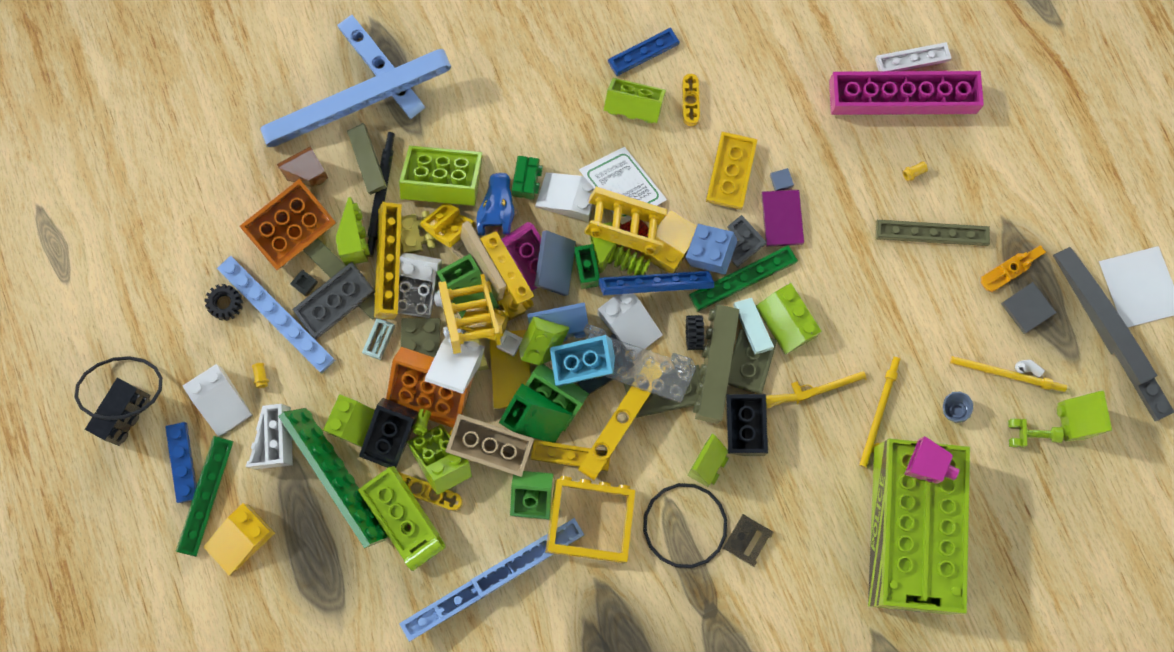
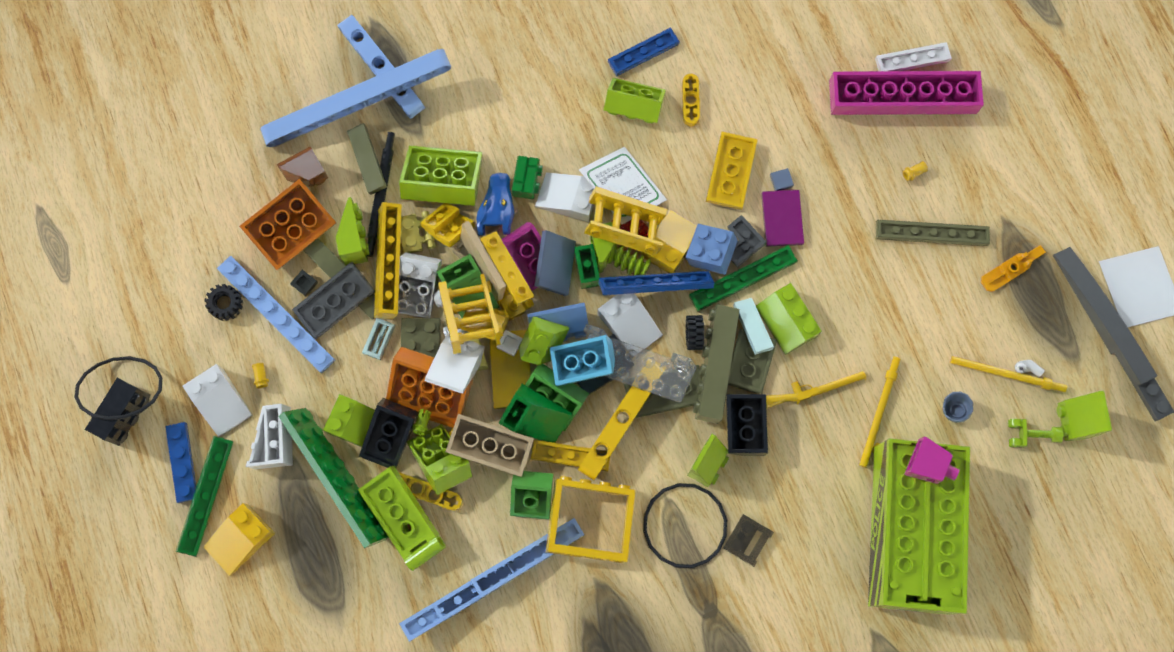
dark grey tile [1001,282,1056,334] -> none

